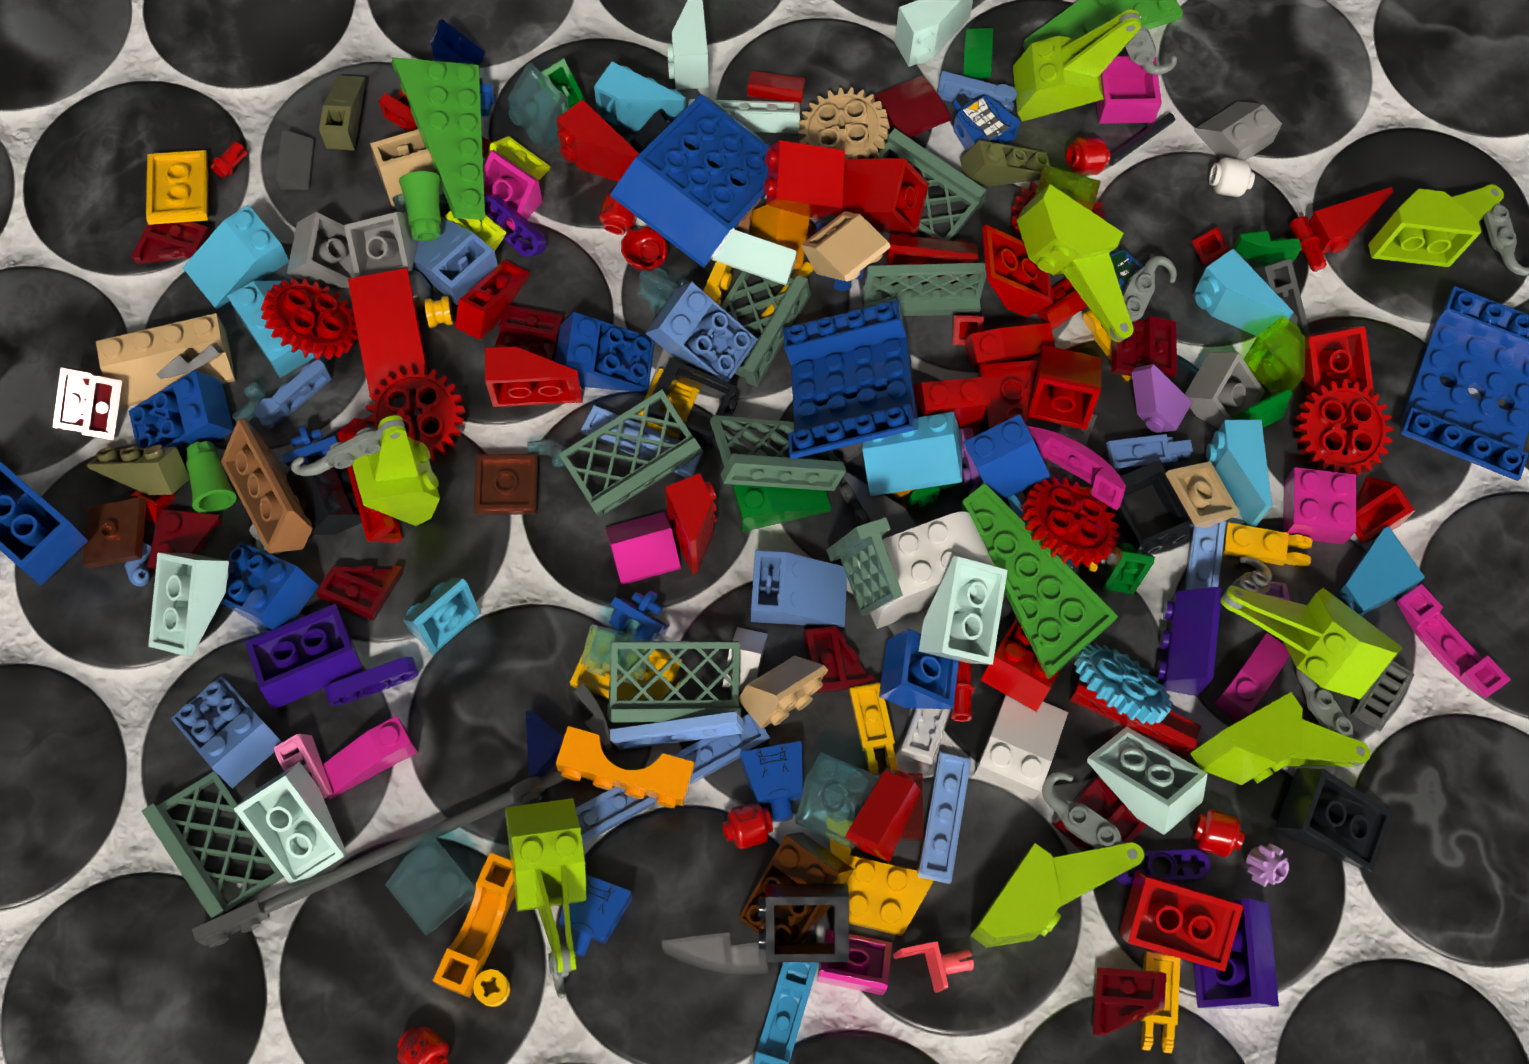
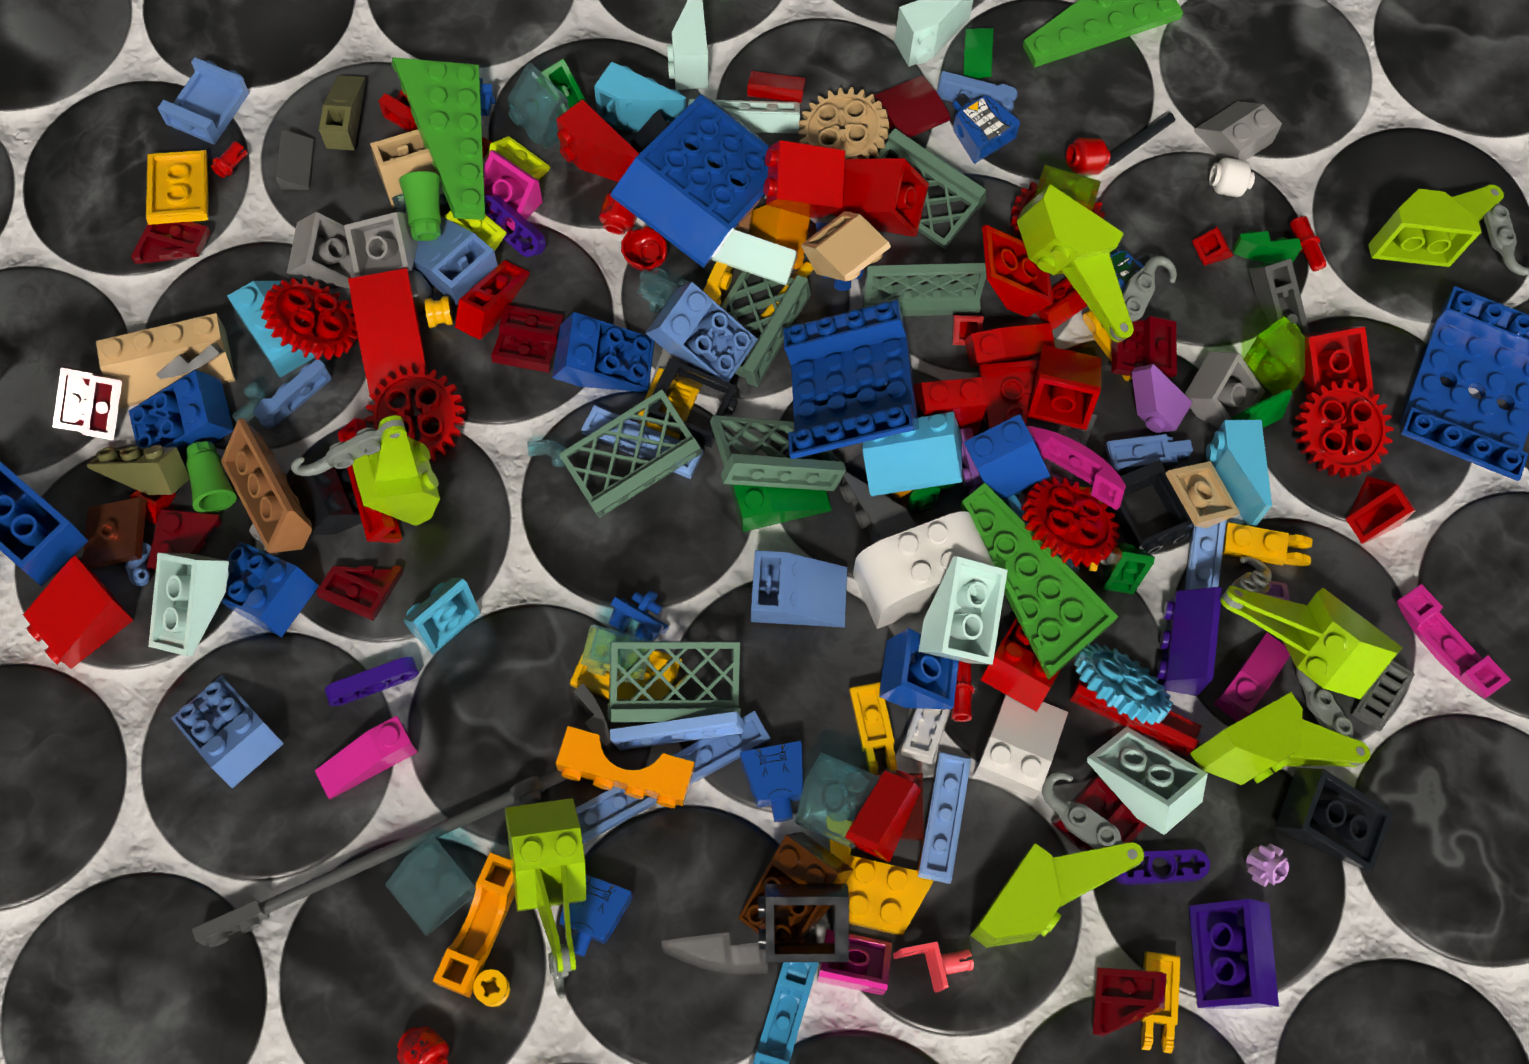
sand green fence [142,771,285,920] -> none
medium azure slope [183,205,289,310] -> none
light aqua slope [234,761,347,888] -> none
dark purple slope [245,604,364,710] -> none
bright pink slope [274,734,333,799] -> none
blue hips [282,425,339,475] -> none
clear blue slope [430,19,485,67] -> none
copper plate [473,454,538,515] -> none
red slope [485,345,583,407] -> none
clear blue slope [526,711,564,778] -> none
dark pink slope [605,512,681,585] -> none
red slope [665,473,717,575] -> none
red head [722,802,773,849] -> none
white slope [723,627,768,692] -> none
tan slope [739,656,828,729] -> none
dark red wing [803,626,876,694] -> none
sand green fence [826,517,903,617] -> none
red slope [885,234,978,284] -> none
olive slope [960,140,1053,187] -> none
lime slope [1013,9,1177,122] -> none
dark pink piece [1096,56,1162,124] -> none
red slope [1118,871,1244,971] -> none
medium azure slope [1192,249,1294,343] -> none
red head [1192,809,1245,857] -> none
dark pink piece [1283,467,1356,545] -> none
red slope [1309,187,1394,254] -> none
dark azure slope [1336,526,1425,616] -> none
none -> red slope [23,555,133,669]
none -> medium blue panel [158,57,249,145]

